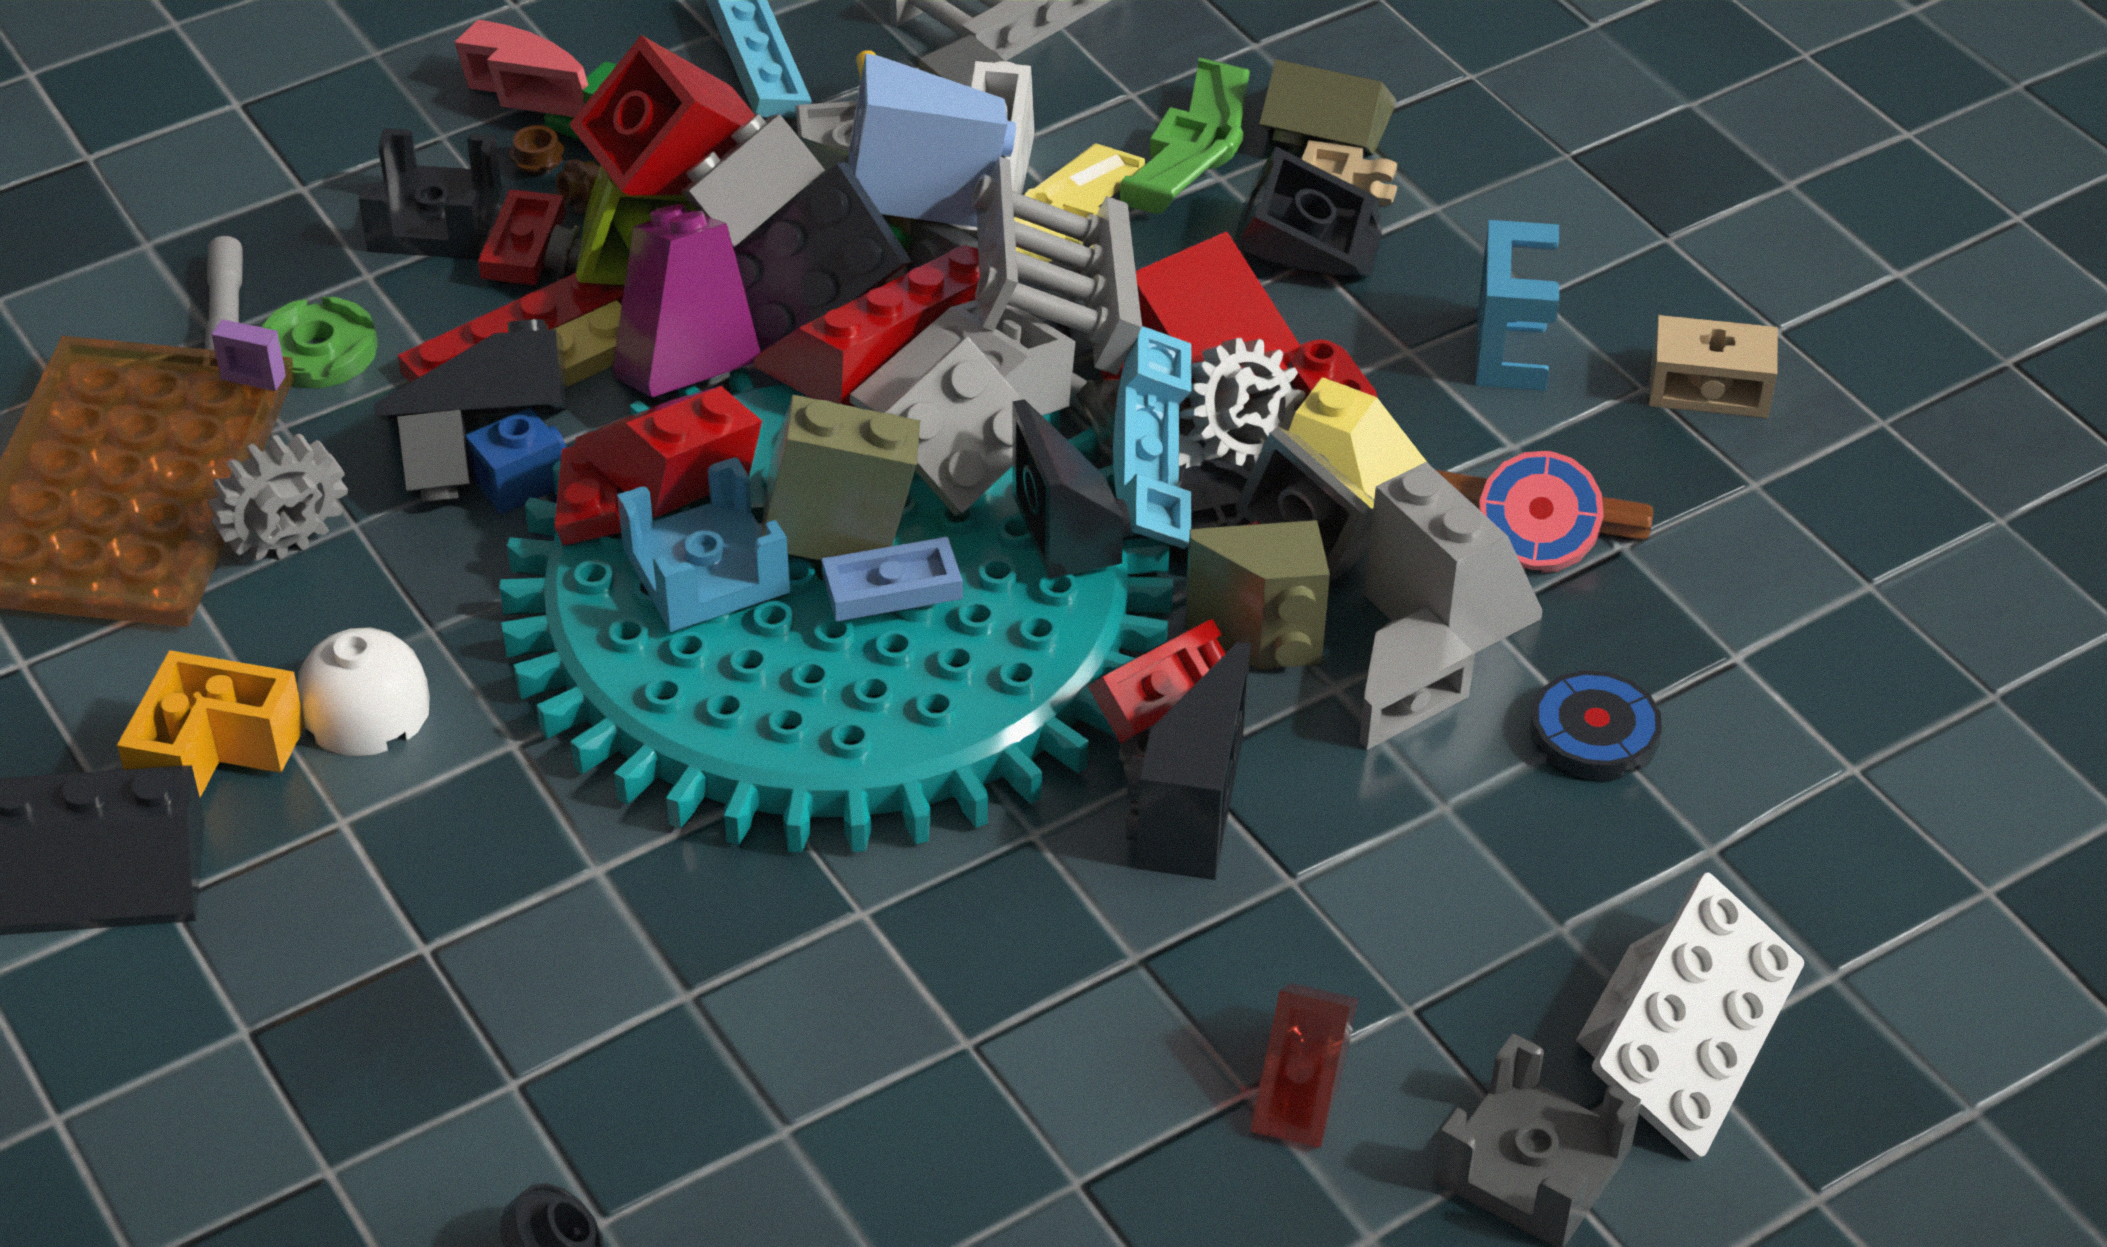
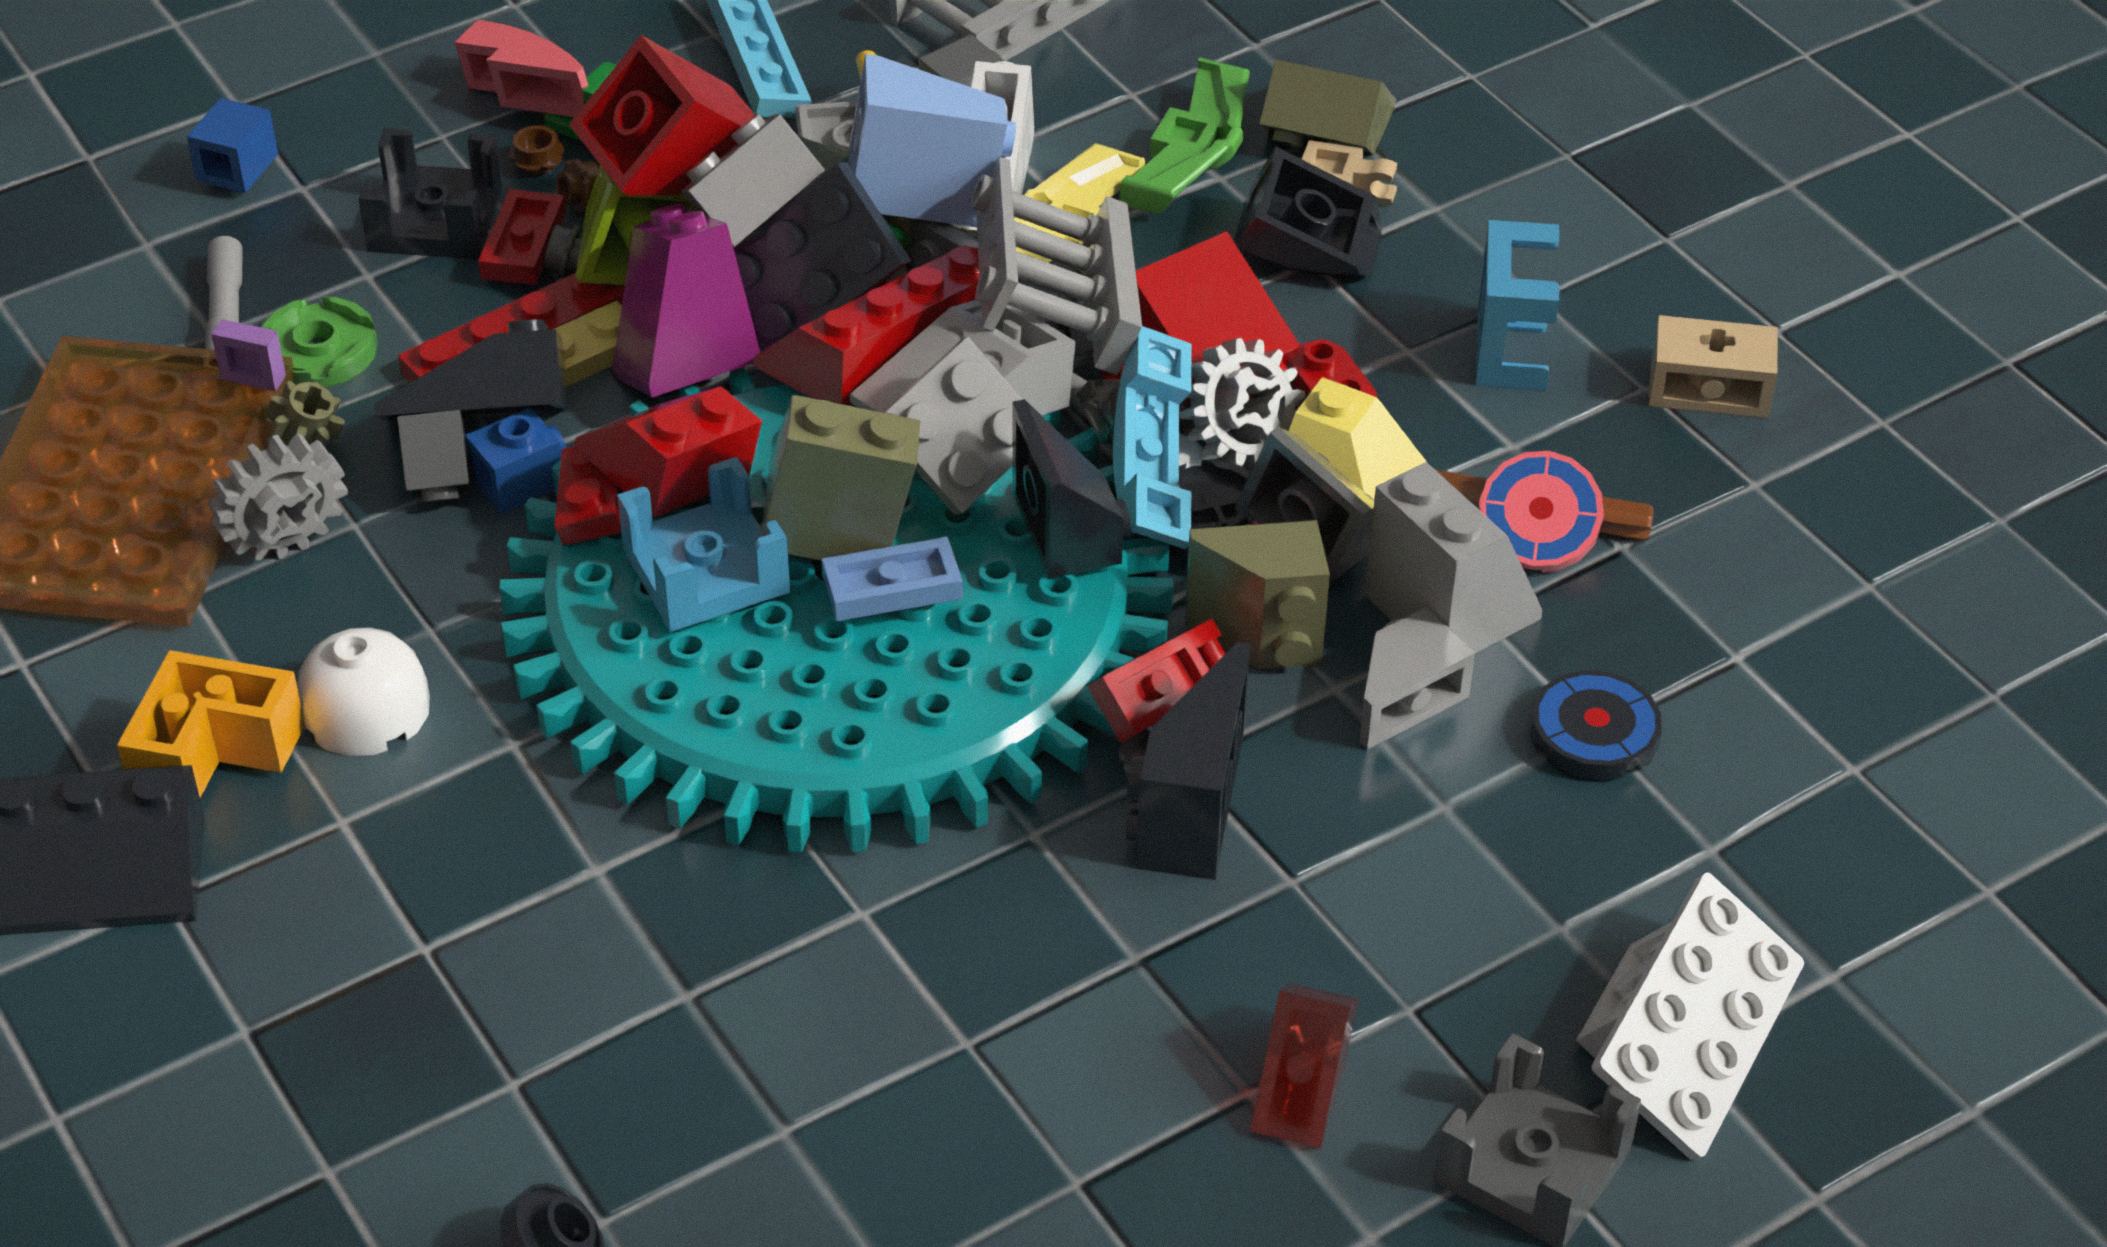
none -> blue brick [187,98,278,193]
none -> olive gear [265,381,345,449]

